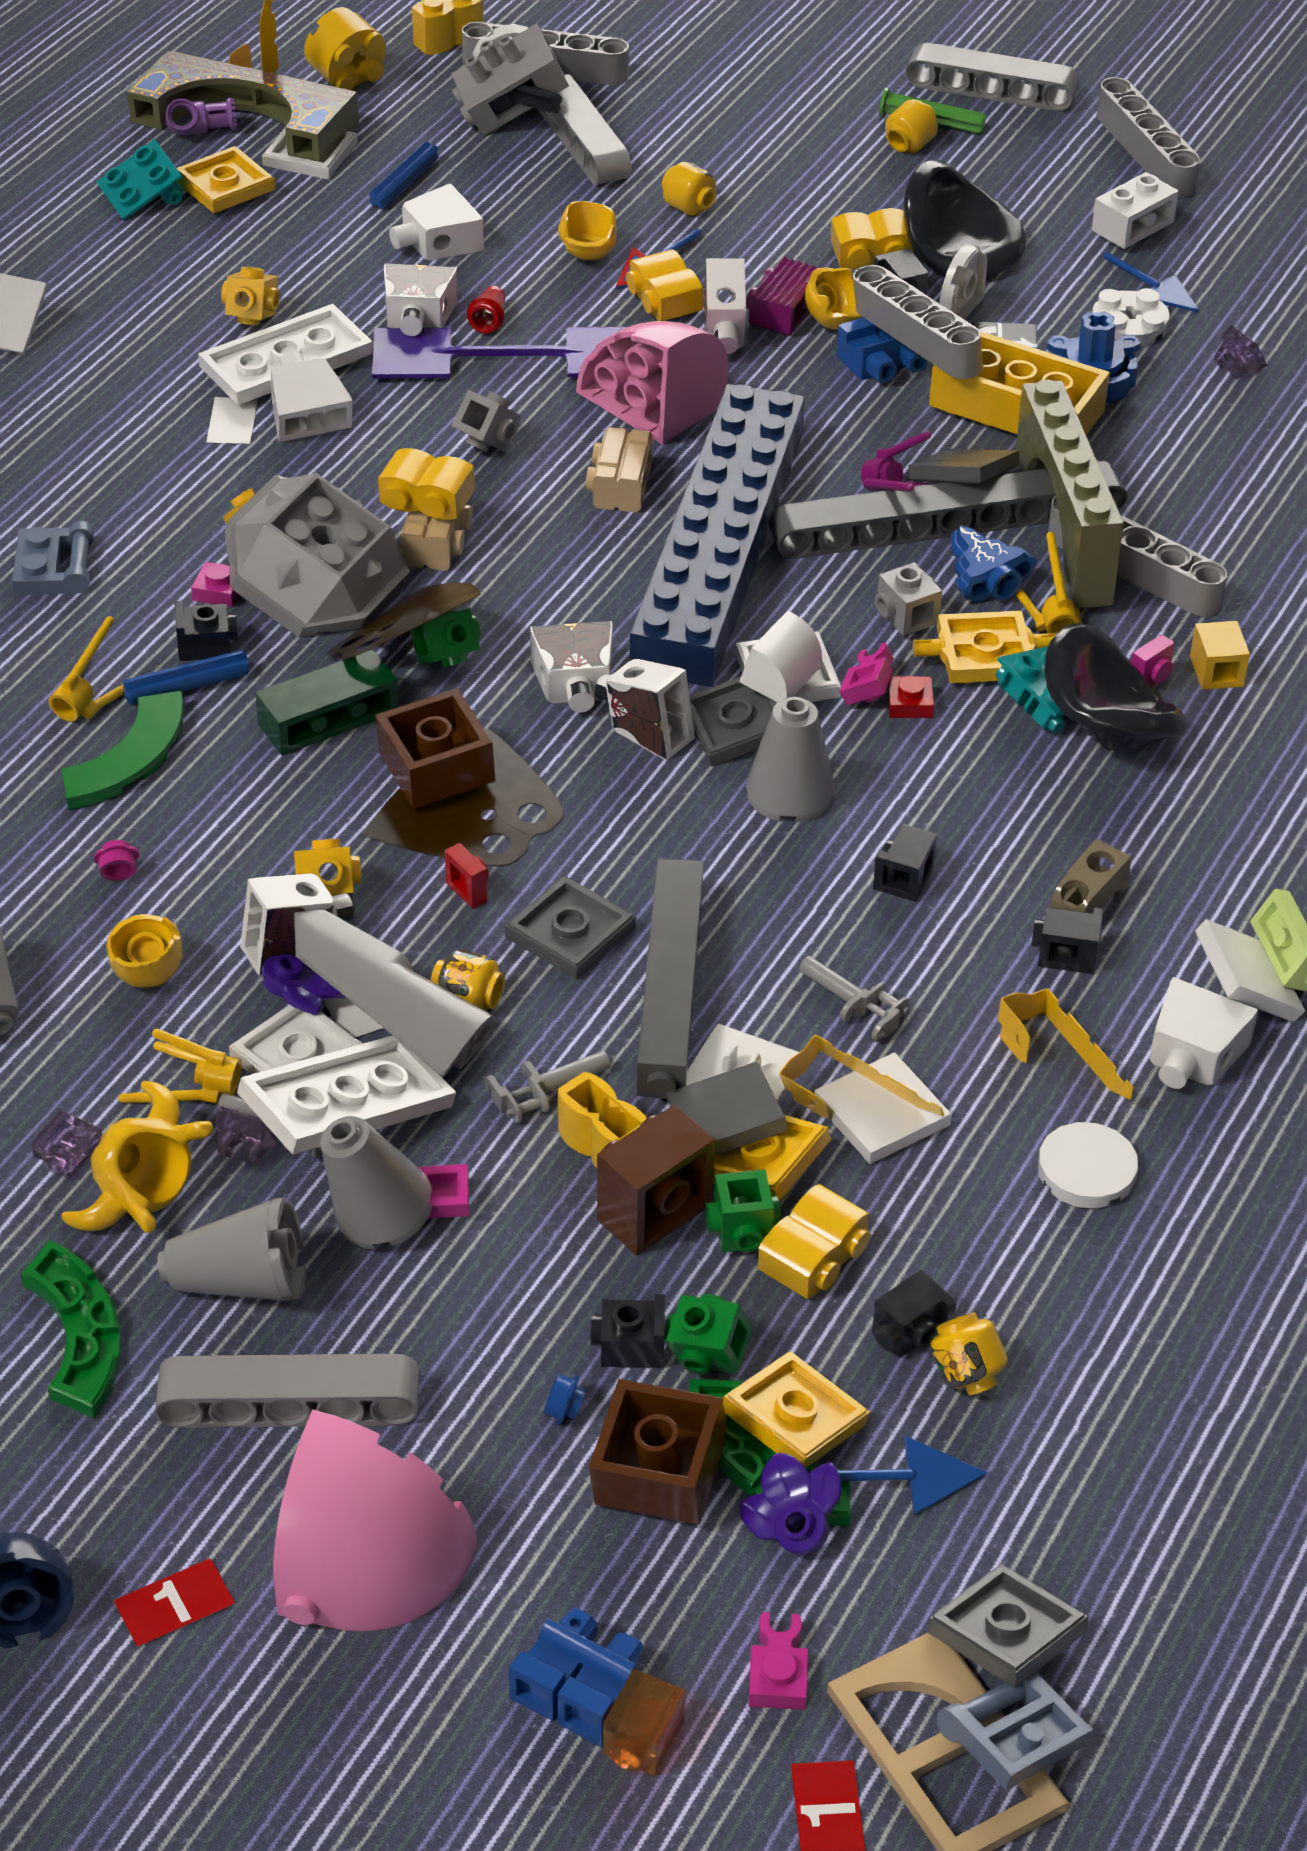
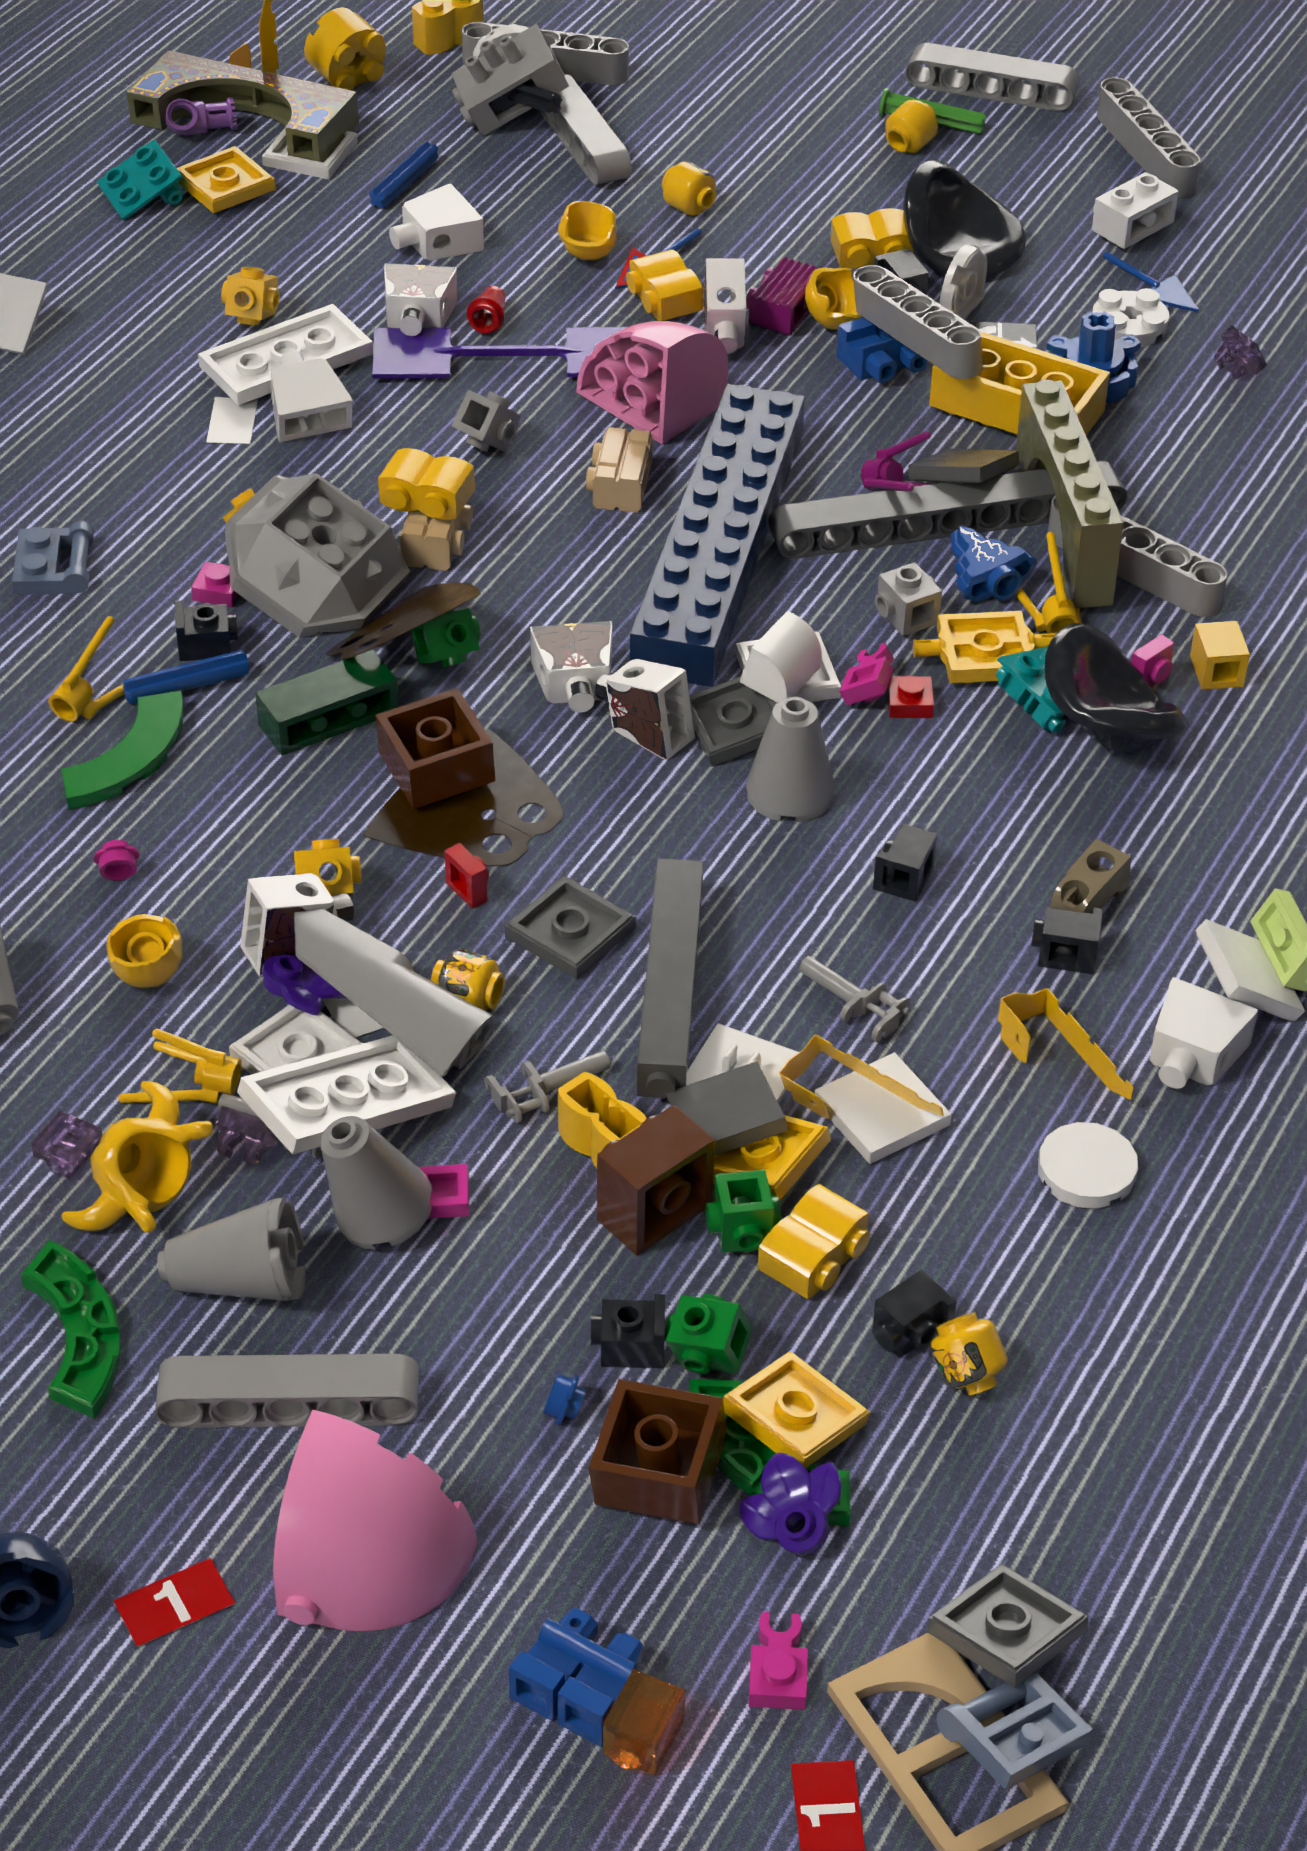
blue piece [838,1436,988,1515] -> none

